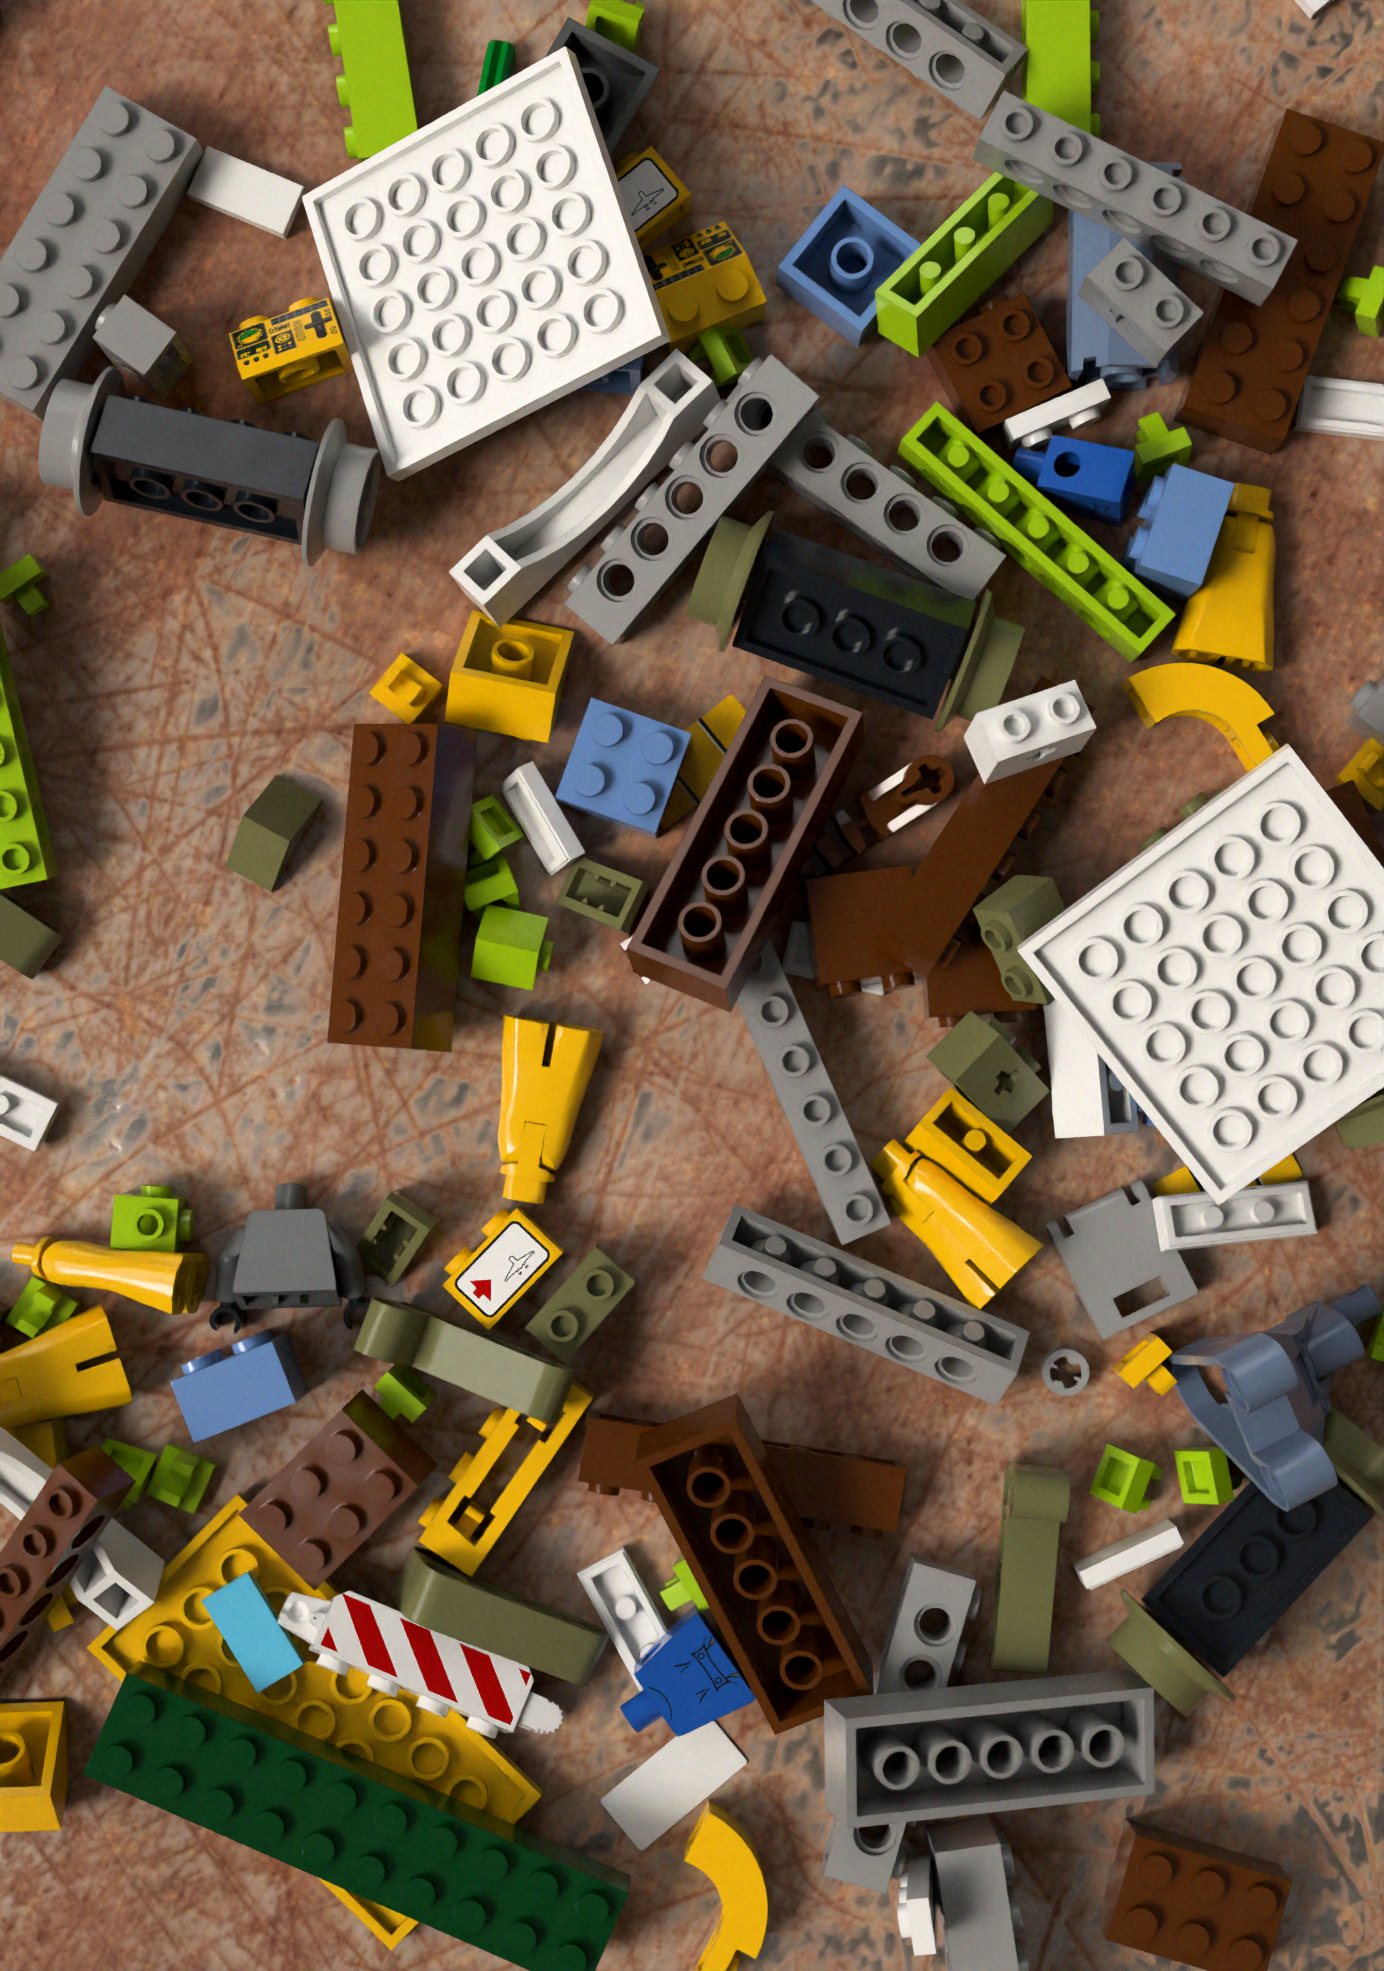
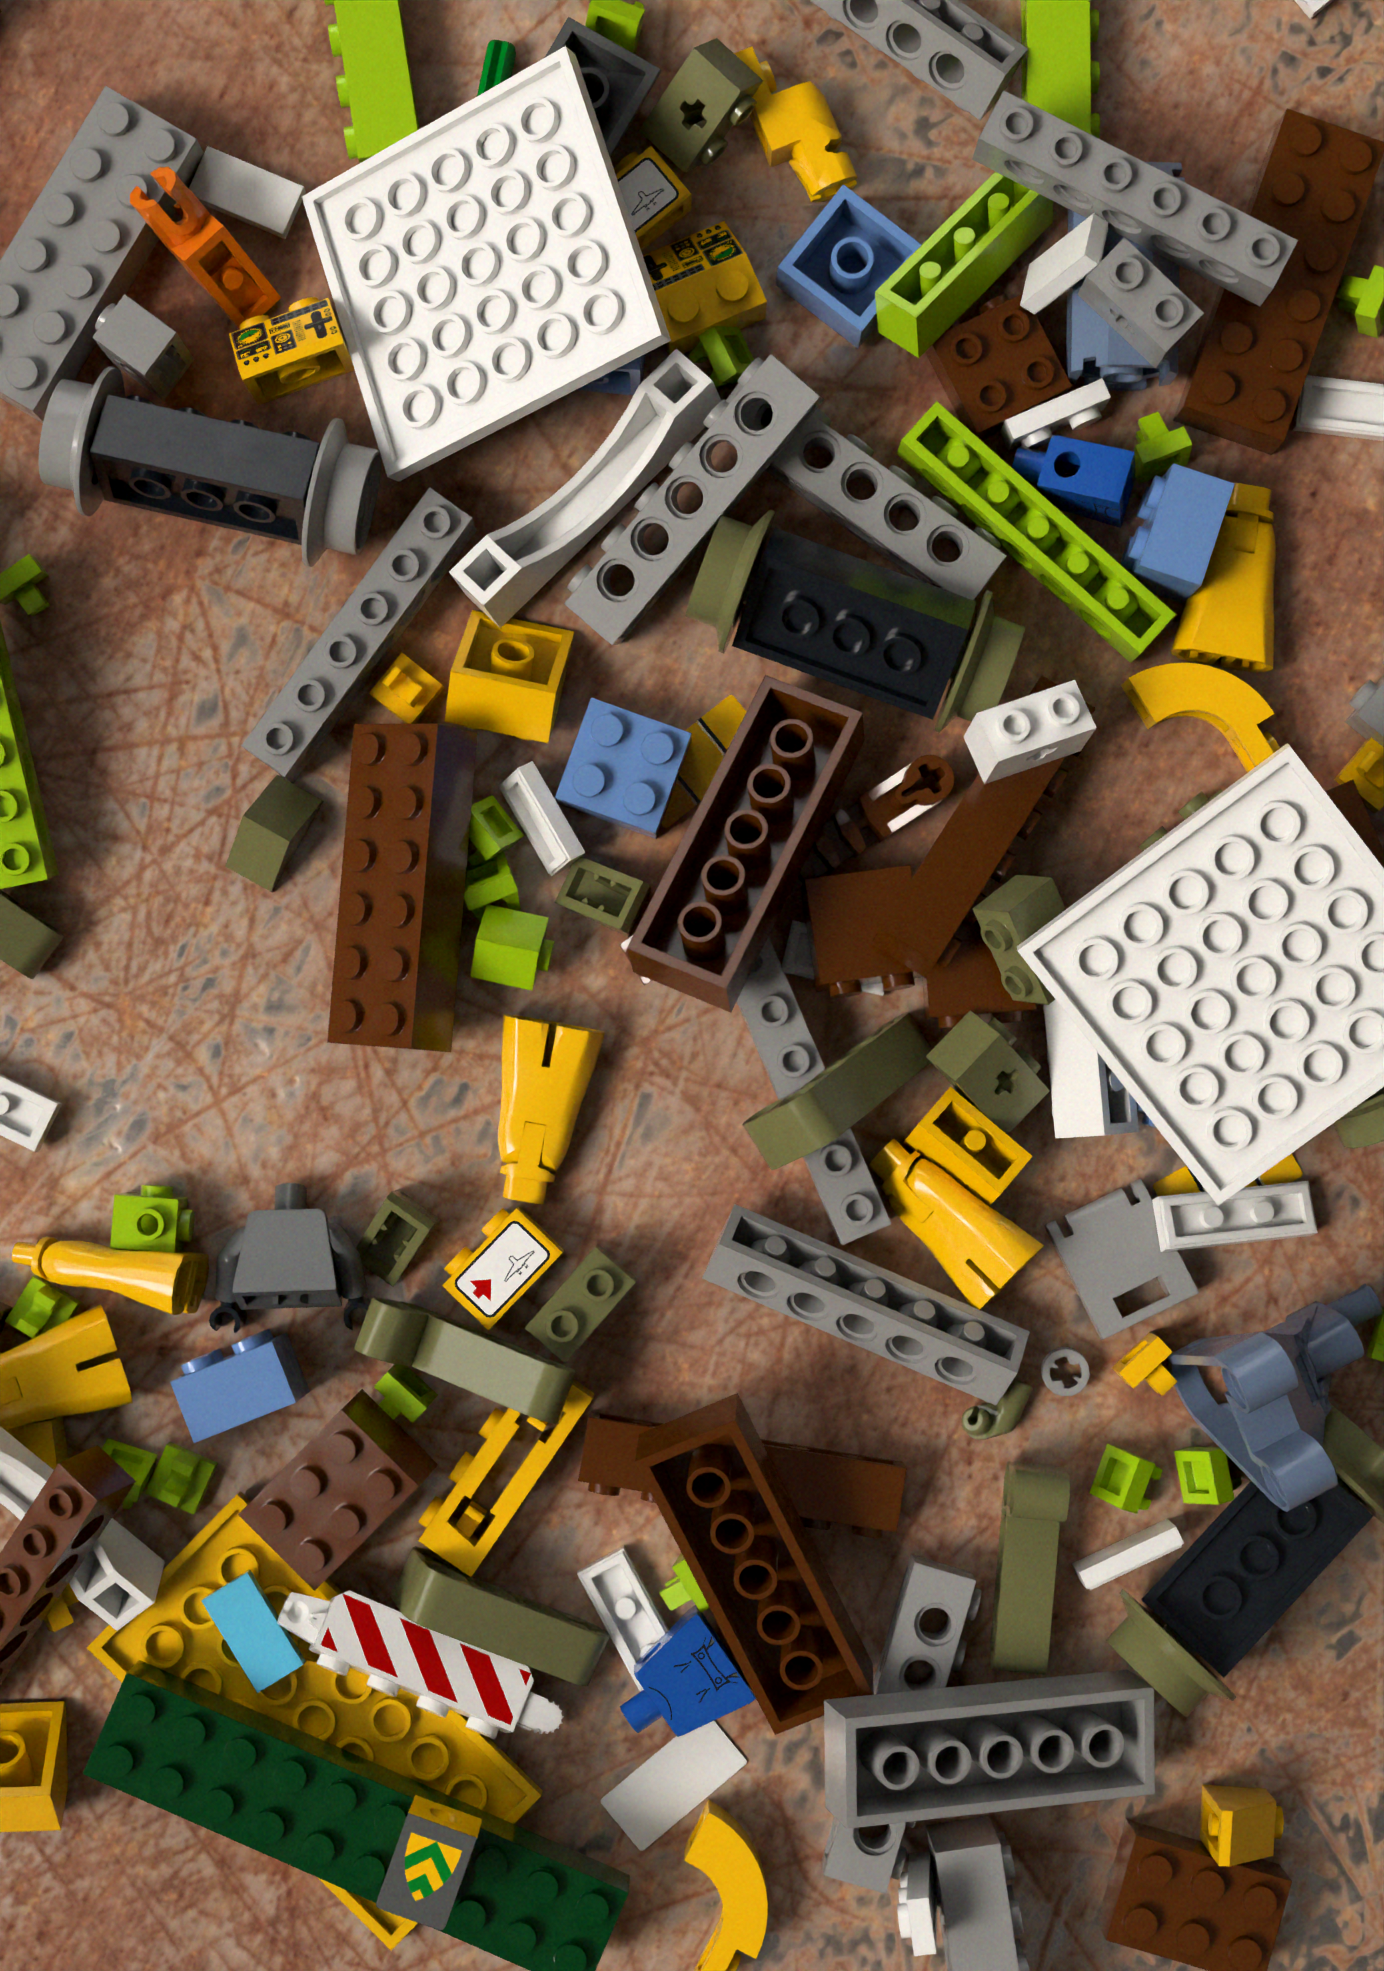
none -> orange plate [130,167,282,330]
none -> light grey brick [241,487,477,783]
none -> piece [376,1795,482,1930]
none -> olive brick [639,38,763,173]
none -> yellow plate [734,46,858,203]
none -> olive beam [742,1012,932,1170]
none -> olive arm [961,1378,1033,1440]
none -> white tile [1020,213,1109,314]
none -> yellow slope [1199,1784,1284,1867]

